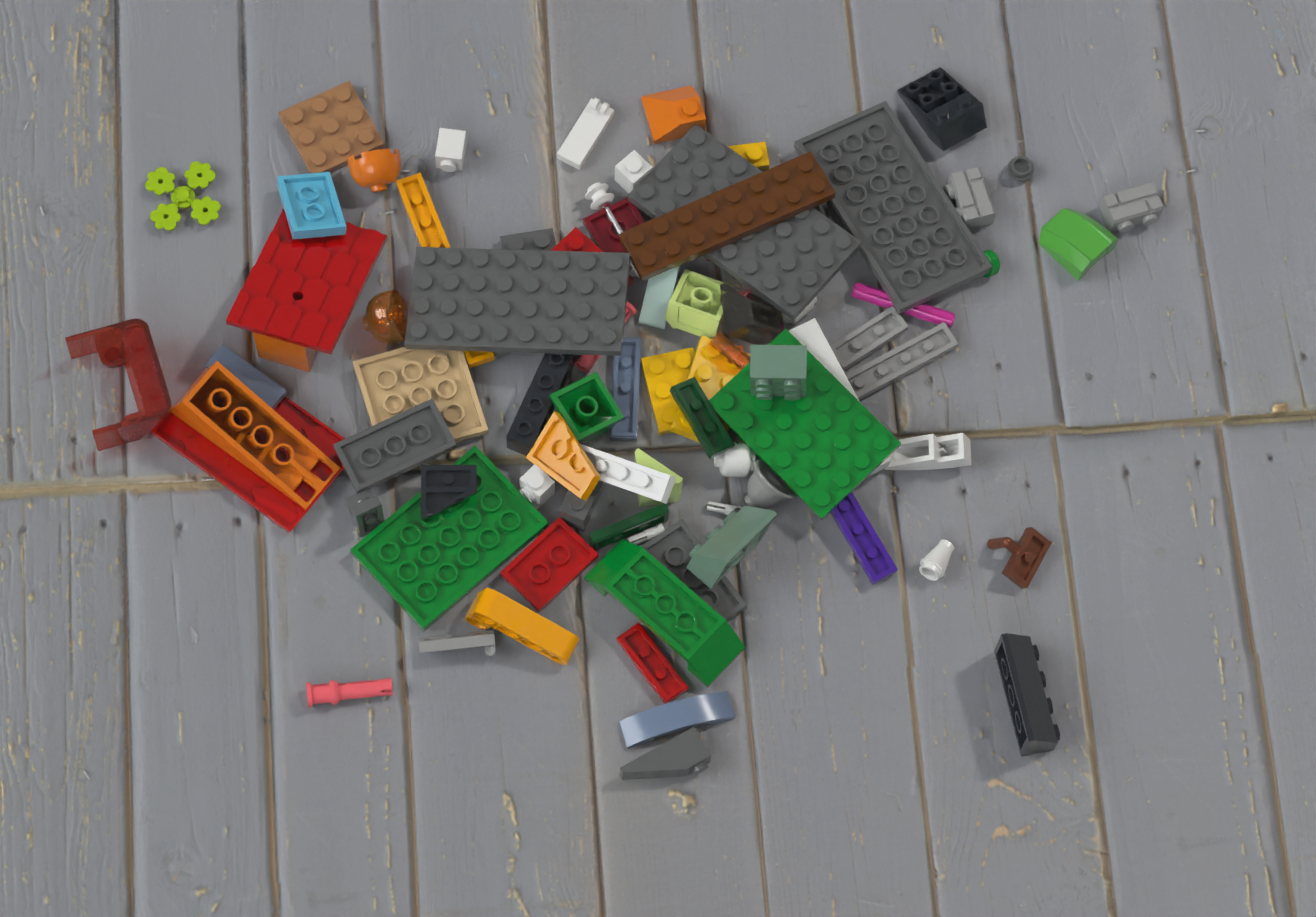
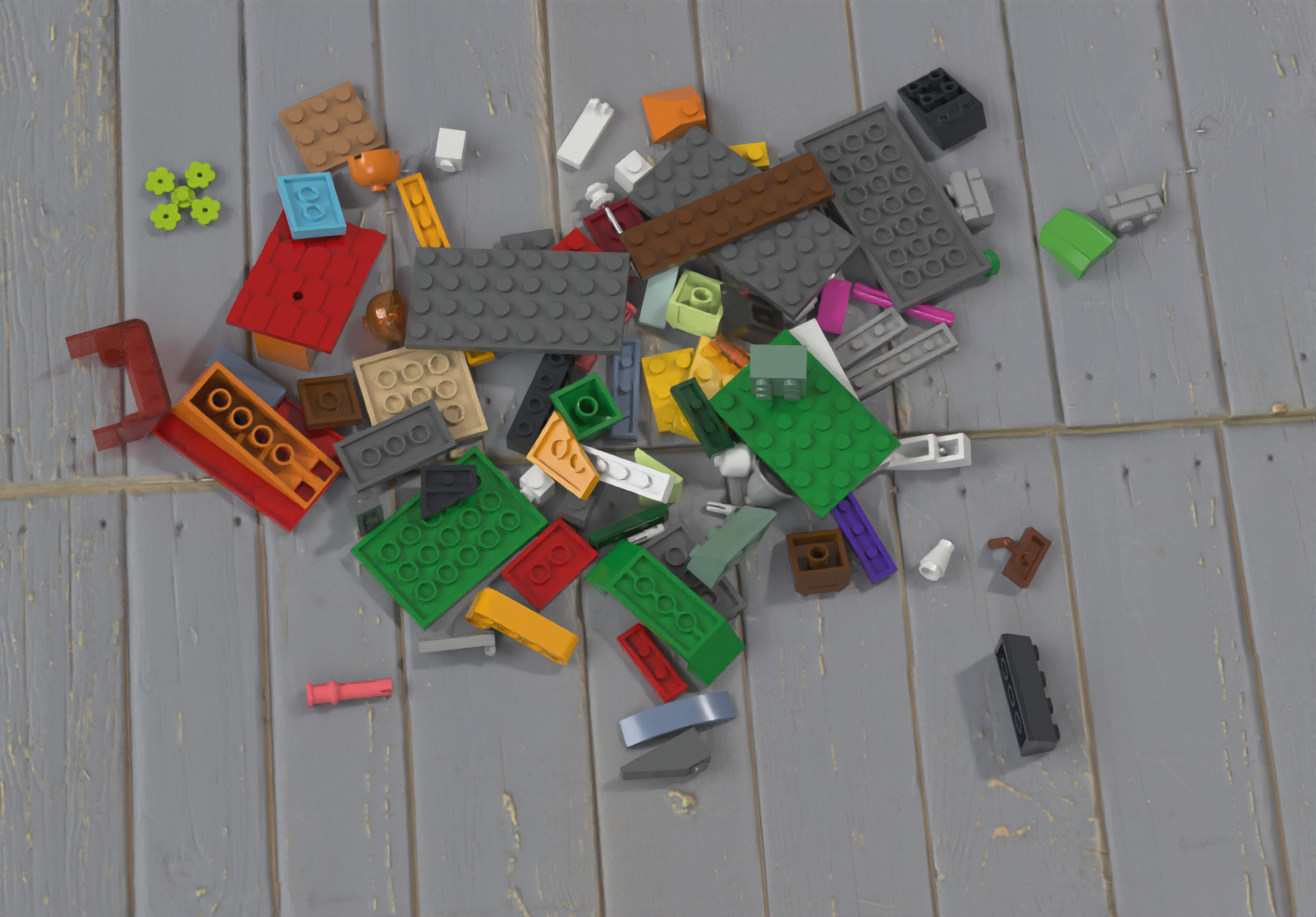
dark grey plate [1007,156,1034,182] -> none
none -> reddish brown plate [297,374,363,430]
none -> reddish brown slope [785,528,850,597]
none -> dark pink slope [816,278,852,335]

